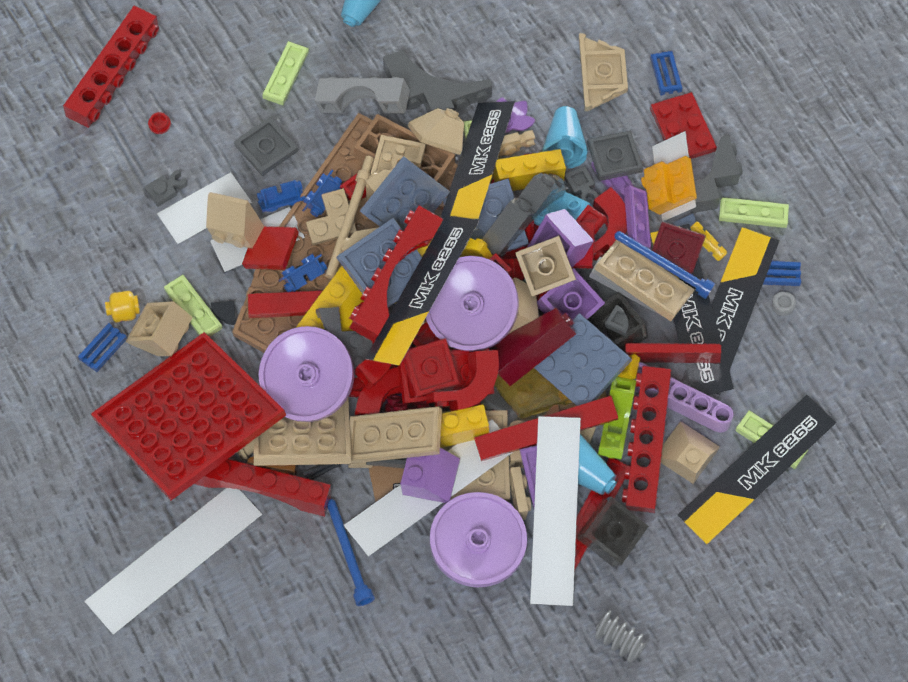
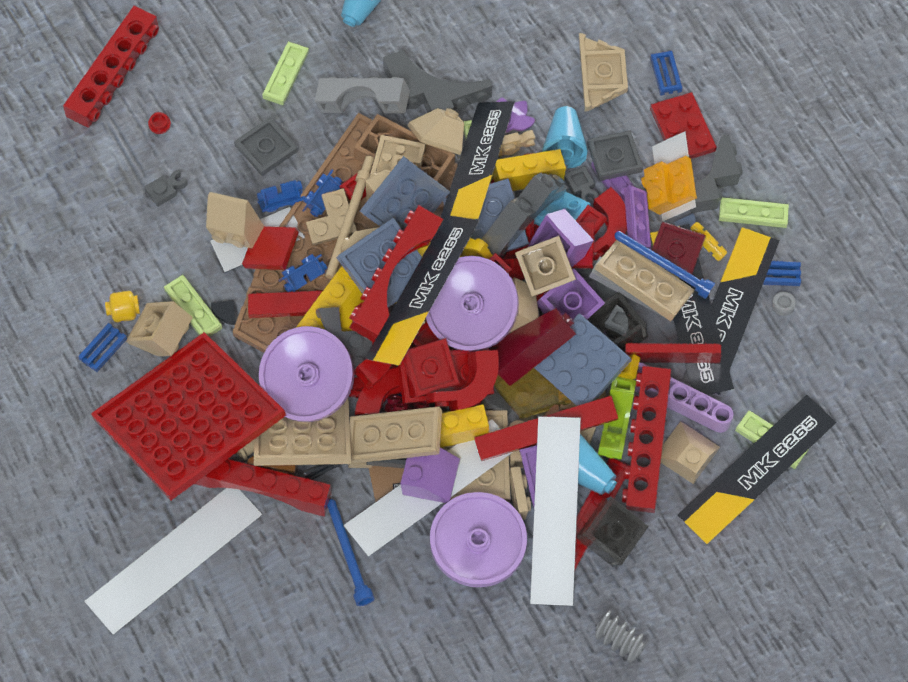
white sticker [157,172,252,244] -> none

